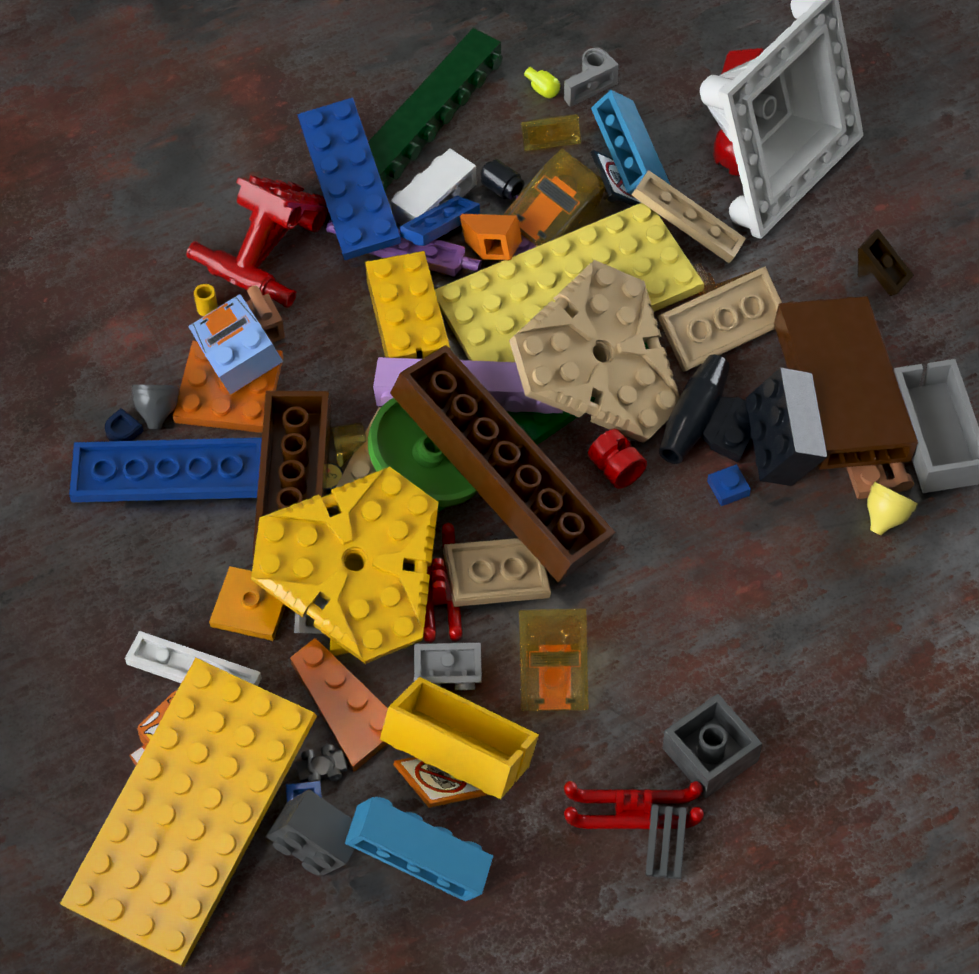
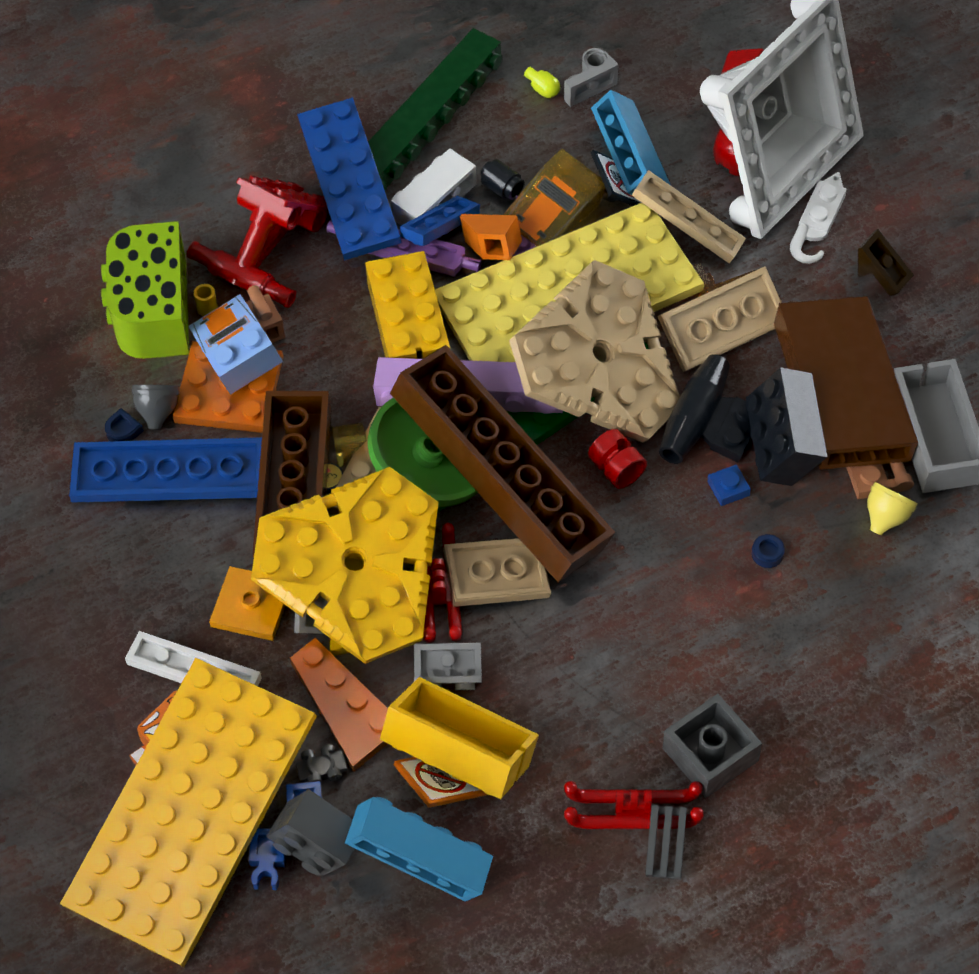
clear yellow slope [519,609,589,711] -> none
clear yellow slope [520,114,581,151] -> none
none -> lime brick [101,221,190,359]
none -> blue plate [249,828,286,890]
none -> dark blue tile [751,534,785,568]
none -> white plate [790,172,847,264]

